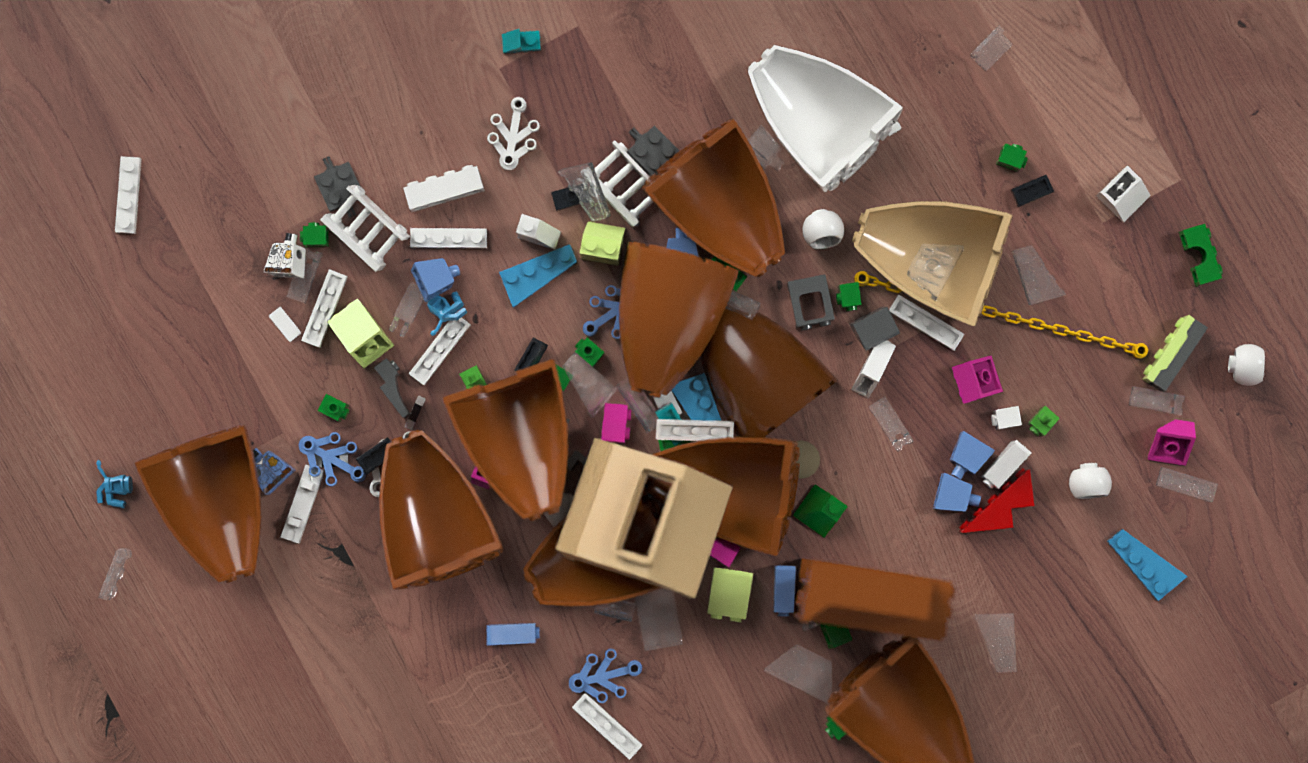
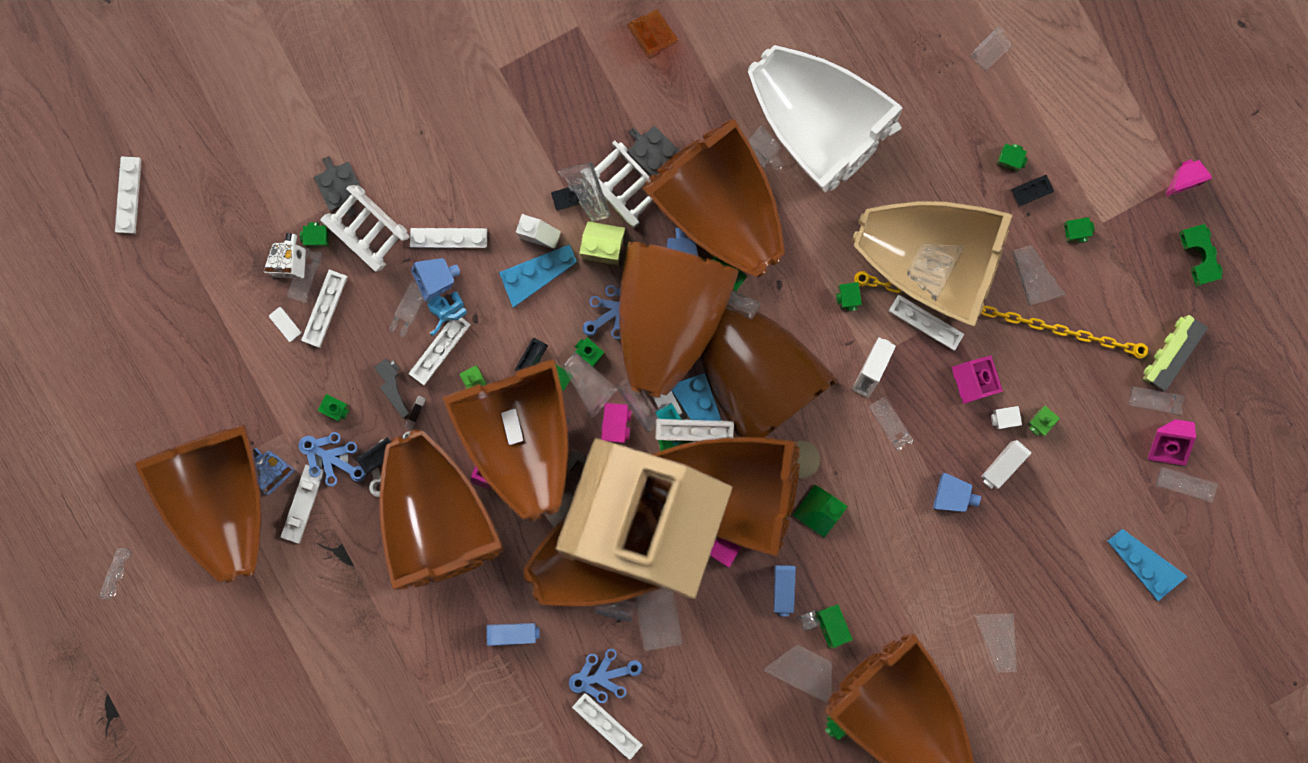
dark azure piece [96,460,133,508] -> none
yellowish green slope [327,299,394,368] -> none
white brick [404,165,485,212] -> none
white plant [487,97,540,170] -> none
teal slope [502,29,541,53] -> none
yellowish green slope [707,567,753,622] -> none
dark grey window [787,274,835,331] -> none
dark orange panel [792,558,955,642] -> none
white wheel [802,209,844,249] -> none
dark grey slope [849,306,900,351] -> none
medium blue torso [950,431,995,480] -> none
red slope [958,468,1034,533] -> none
white wheel [1069,463,1112,499] -> none
white slope [1096,166,1151,223] -> none
white wheel [1228,344,1265,386] -> none
none -> white sticker [501,409,523,445]
none -> clear orange brick [627,9,678,59]
none -> green brick [1063,217,1095,244]
none -> dark pink slope [1166,159,1212,197]

